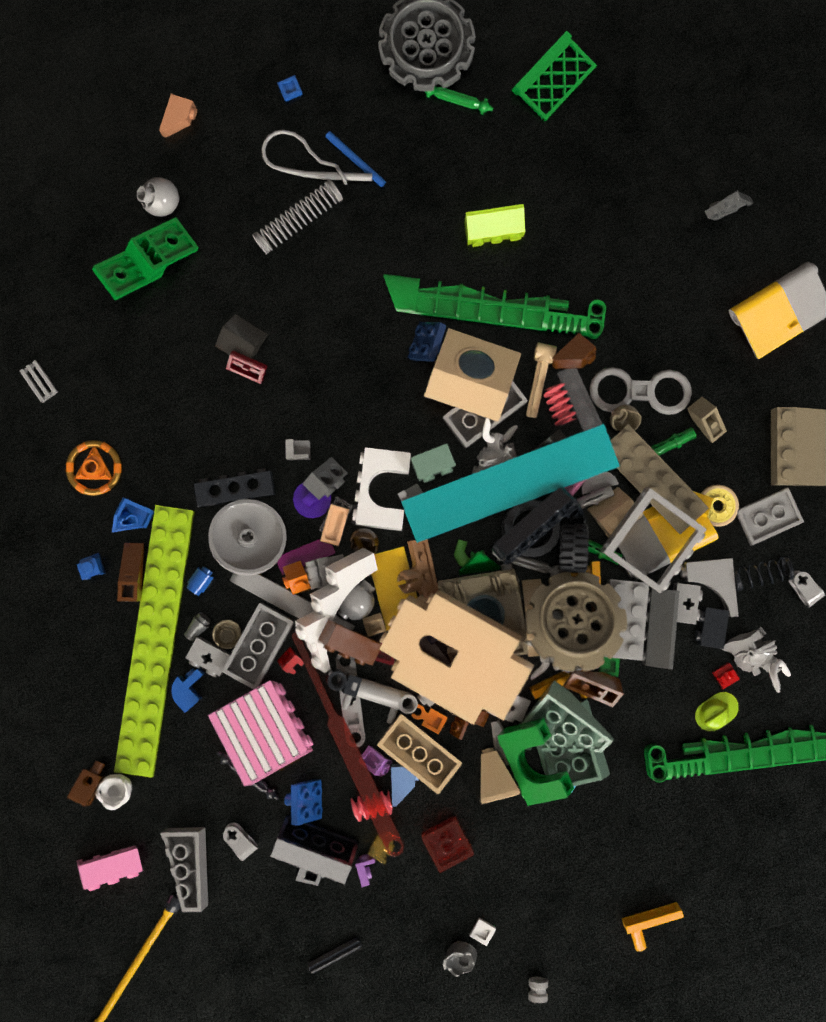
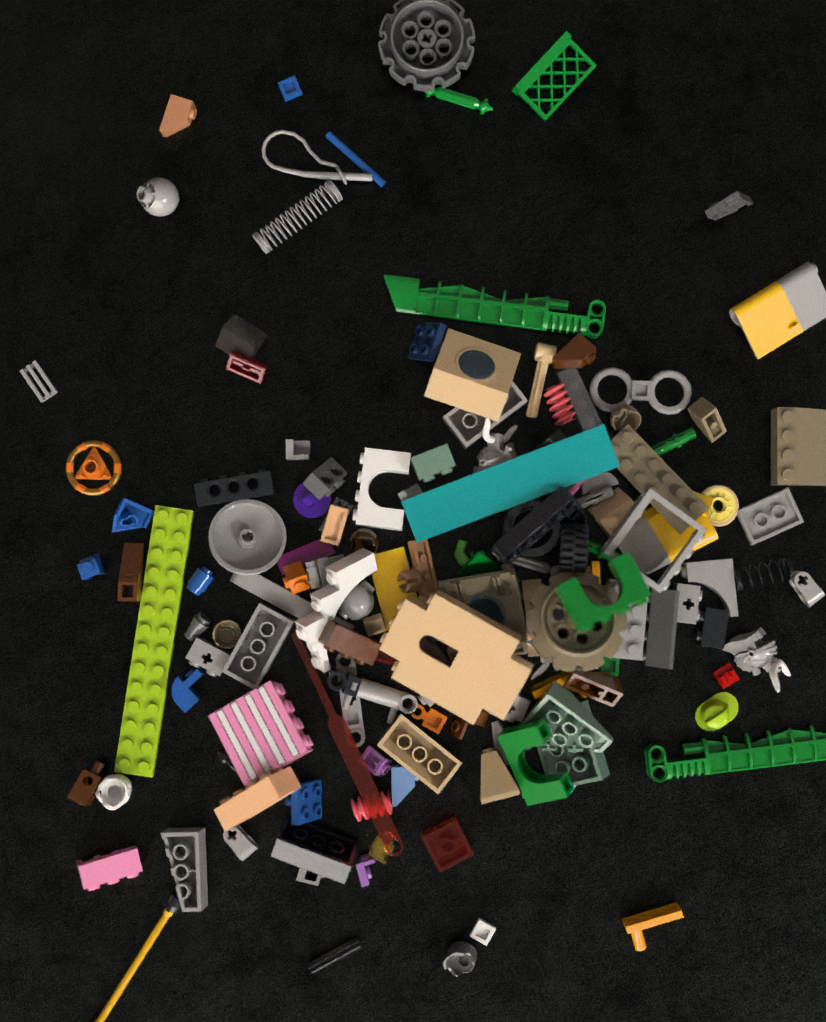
green bracket [92,217,199,300] -> none
red tile [277,647,304,675] -> none
slope [464,204,525,247] -> none
light grey wheel [528,977,548,1003] -> none
none -> light nougat brick [214,766,301,831]
none -> green arch [555,552,651,632]

